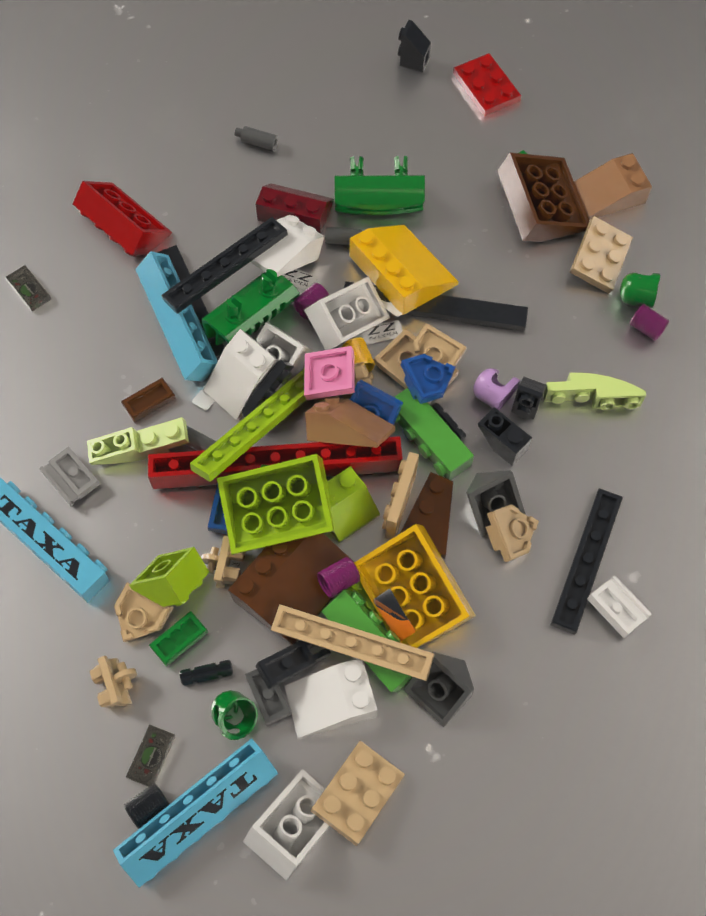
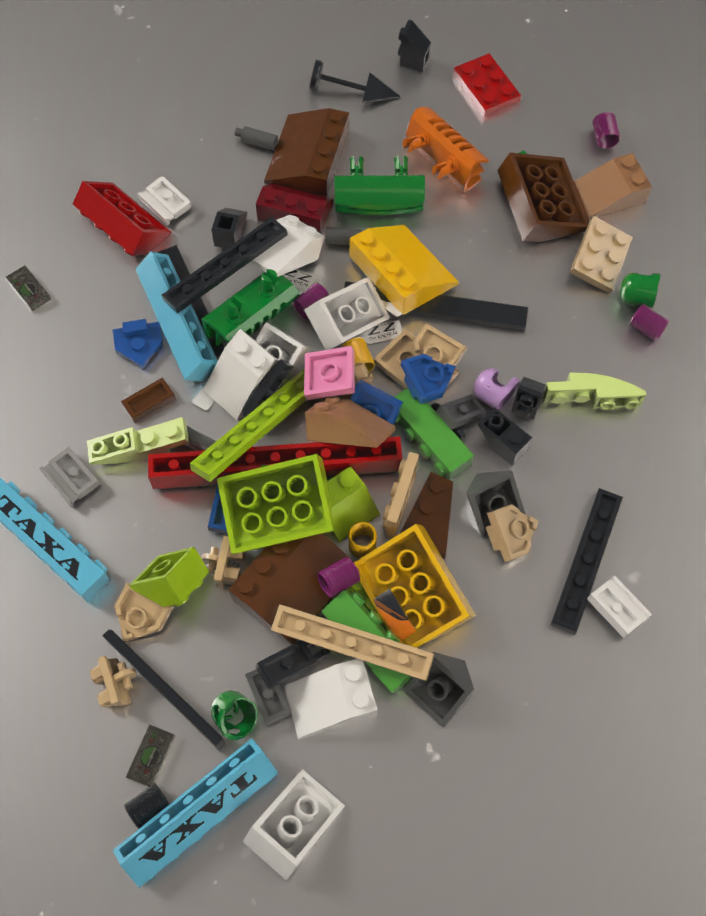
green plate [149,611,208,667] -> none
black axle [180,660,233,686] -> none
tan plate [310,741,405,846] -> none
none -> black tile [102,629,226,751]
none -> blue plate [112,319,163,370]
none -> white plate [138,176,192,225]
none -> black slope [211,208,247,248]
none -> reddish brown slope [264,108,349,197]
none -> black piece [309,59,400,103]
none -> yellow piece [348,522,377,558]
none -> orange piece [402,107,490,192]
none -> dark grey plate [436,394,487,430]
none -> magenta piece [592,112,620,149]

